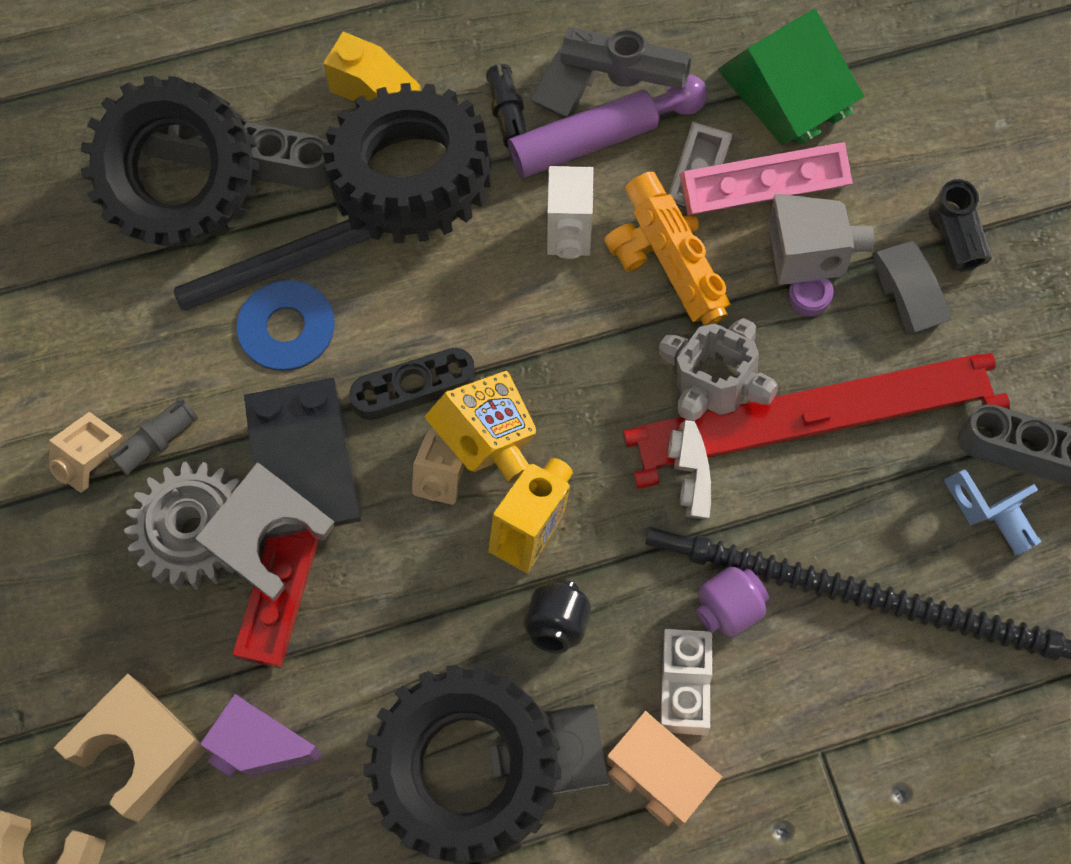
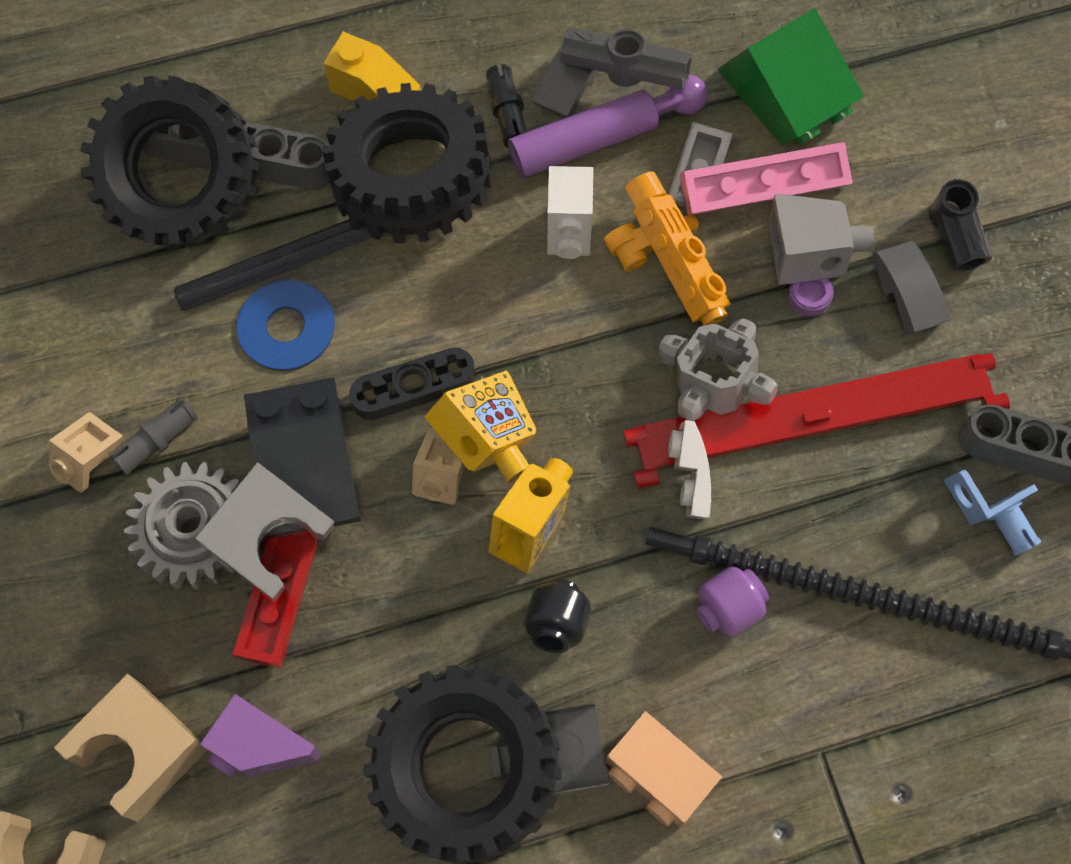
white slope [660,629,712,736] -> none

